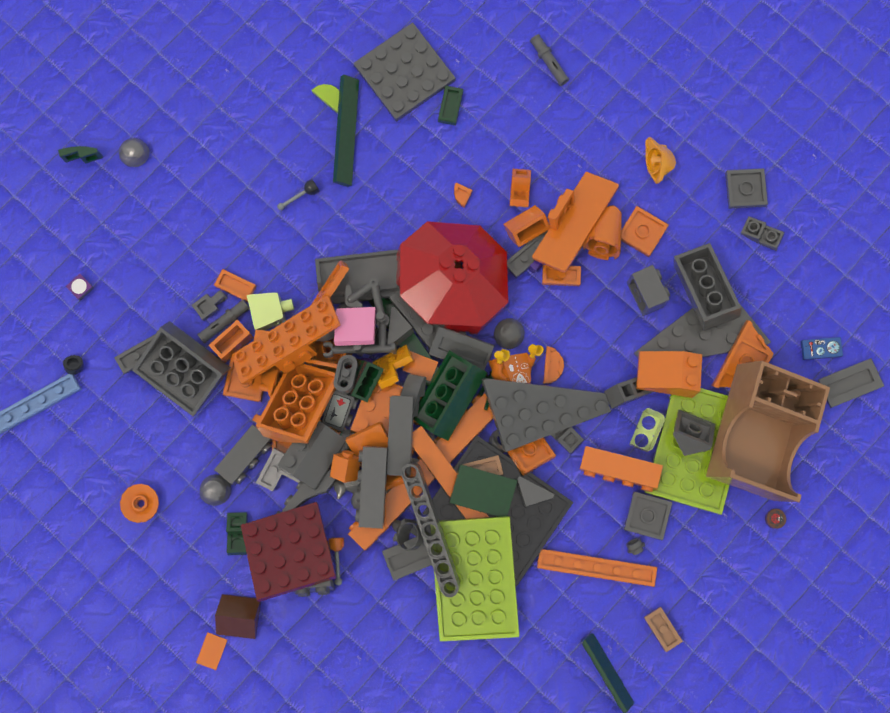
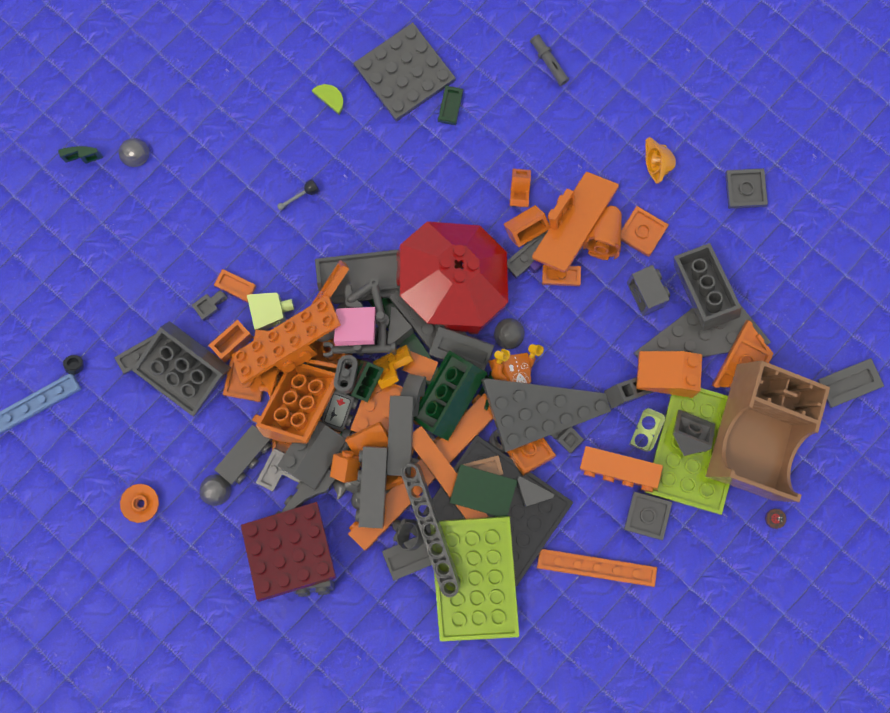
tile [66,274,94,300] -> none
orange sticker [196,632,227,670] -> none
dark grey pin [197,299,250,343] -> none
reddish brown slope [215,594,261,639] -> none
dark green slope [226,512,248,555] -> none
hinge [328,537,344,586] -> none
dark green tile [333,75,359,187] -> none
orange tile [454,183,473,208] -> none
orange tile [543,346,564,384] -> none
slope [580,633,634,713] -> none
dark grey plate [626,538,645,555] -> none
medium nougat plate [643,607,683,652] -> none
dark grey slope [741,216,784,251] -> none
blue tile [800,337,843,360] -> none

